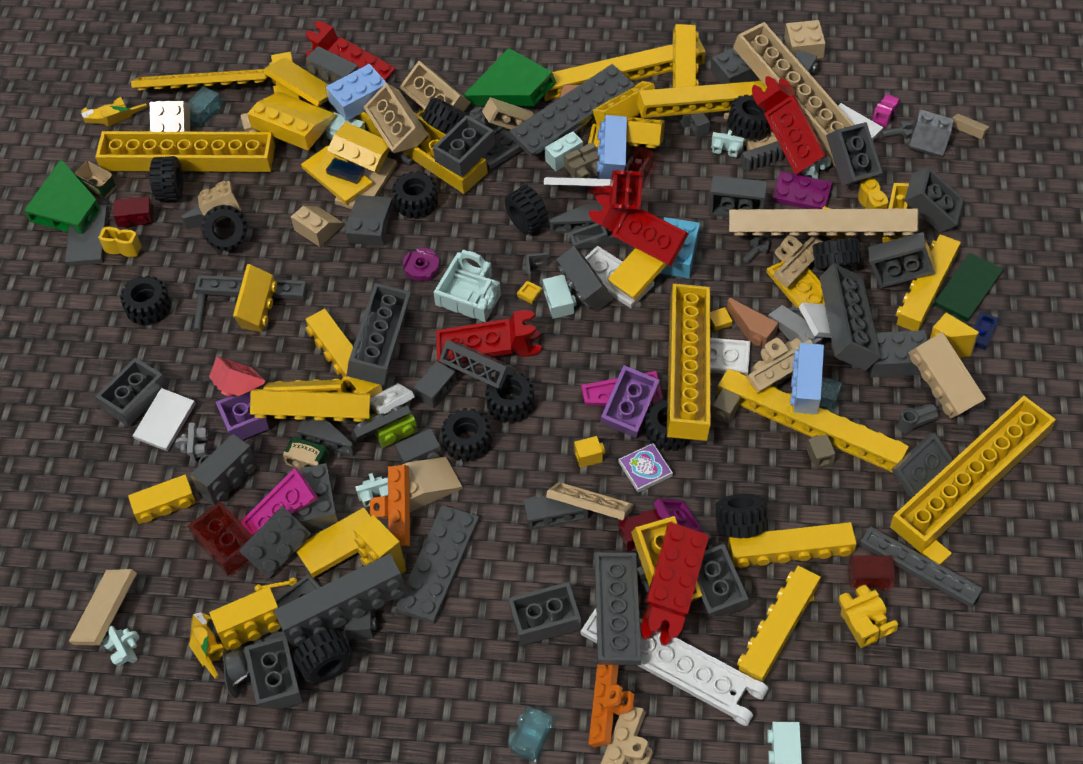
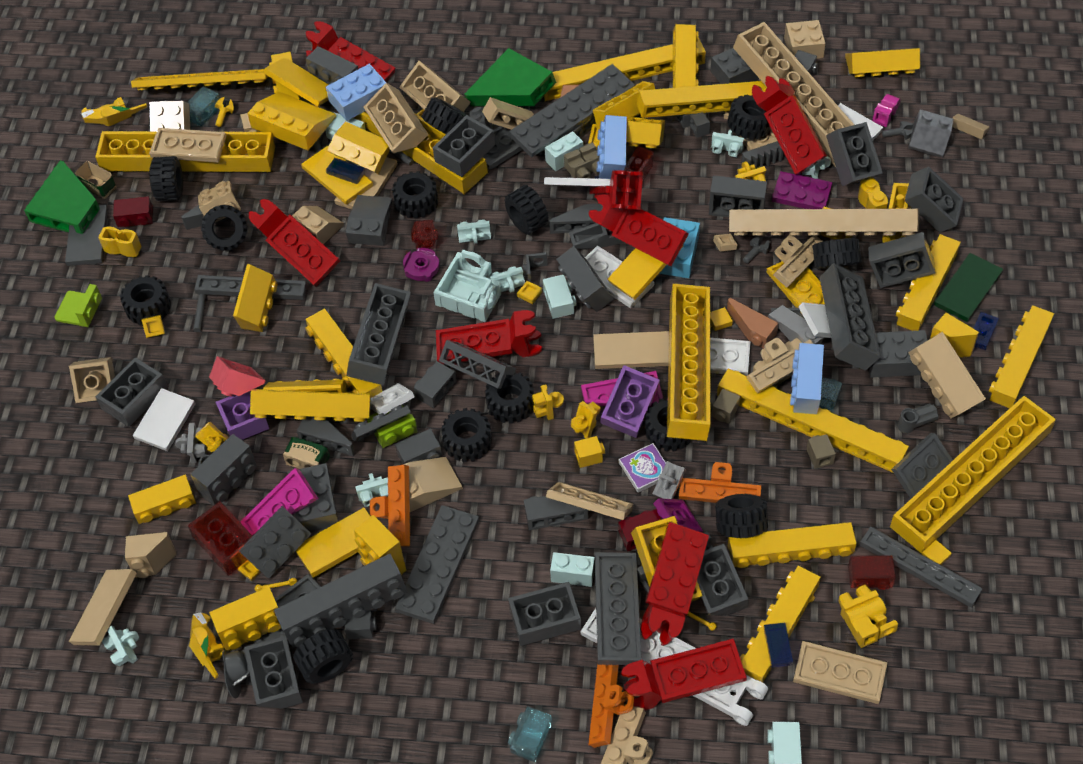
none -> lime bracket [55,284,102,327]
none -> tan slope [69,357,115,403]
none -> tan slope [125,532,176,578]
none -> yellow tile [142,315,165,338]
none -> tan tile [149,128,226,162]
none -> yellow hips [195,422,229,452]
none -> yellow bar [215,97,234,127]
none -> yellow tile [237,558,261,581]
none -> red hinge [249,199,340,287]
none -> clear red brick [411,219,438,249]
none -> light aqua hips [457,219,491,244]
none -> light aqua hips [490,266,525,293]
none -> yellow hips [532,384,564,420]
none -> light aqua brick [550,552,595,587]
none -> yellow hips [571,401,601,438]
none -> tan tile [593,331,669,369]
none -> red hinge [621,638,747,710]
none -> light grey hips [652,461,686,499]
none -> orange plate [679,462,761,503]
none -> yellow hinge [687,611,716,631]
none -> tan tile [713,234,737,251]
none -> yellow hips [735,161,766,181]
none -> clear blue tile [763,623,793,668]
none -> tan tile [793,641,887,704]
none -> yellow slope [845,48,920,77]
none -> yellow brick [989,305,1054,408]

